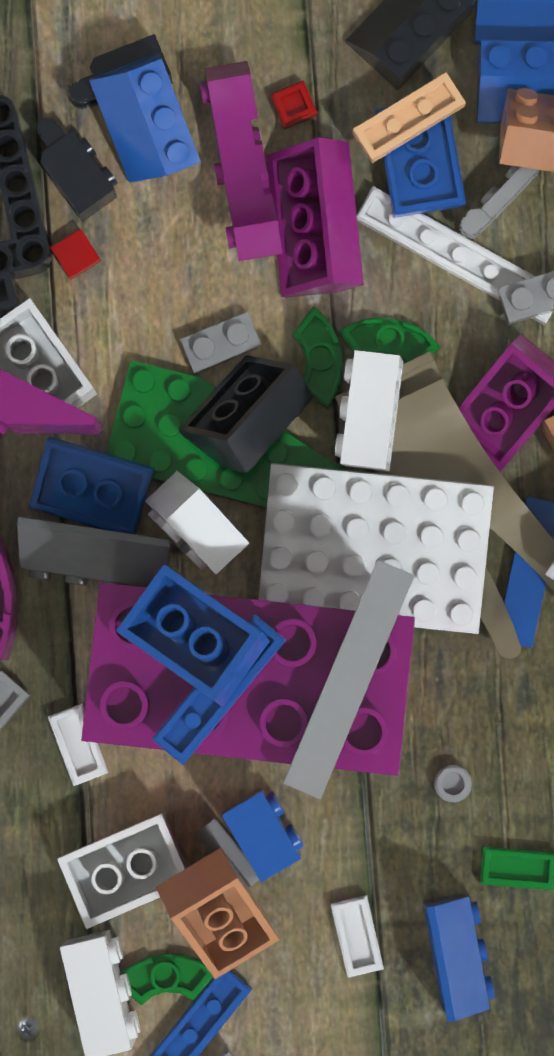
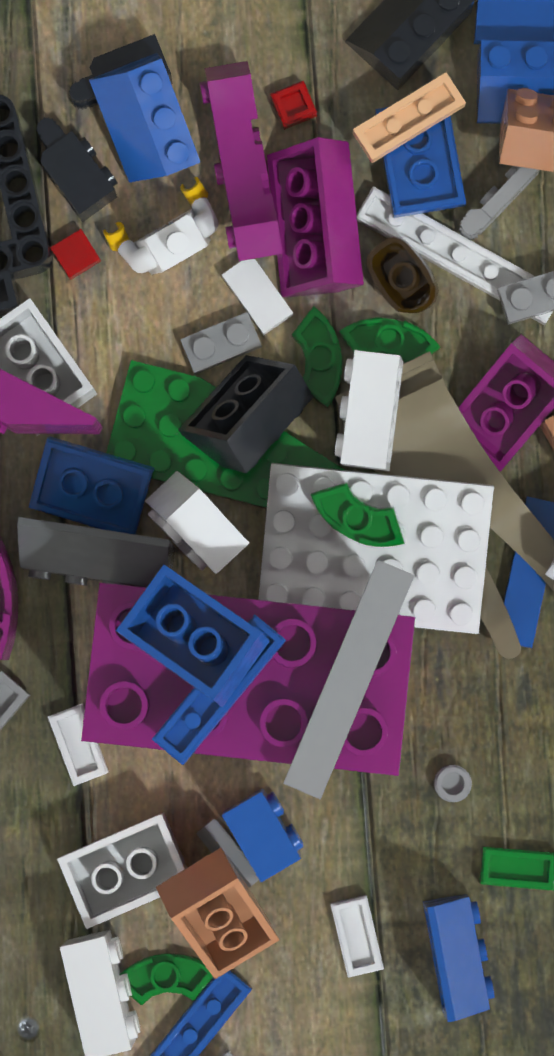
none -> white torso [103,177,218,275]
none -> white tile [222,259,293,336]
none -> green tile [311,482,405,547]
none -> dark brown piece [367,237,439,313]

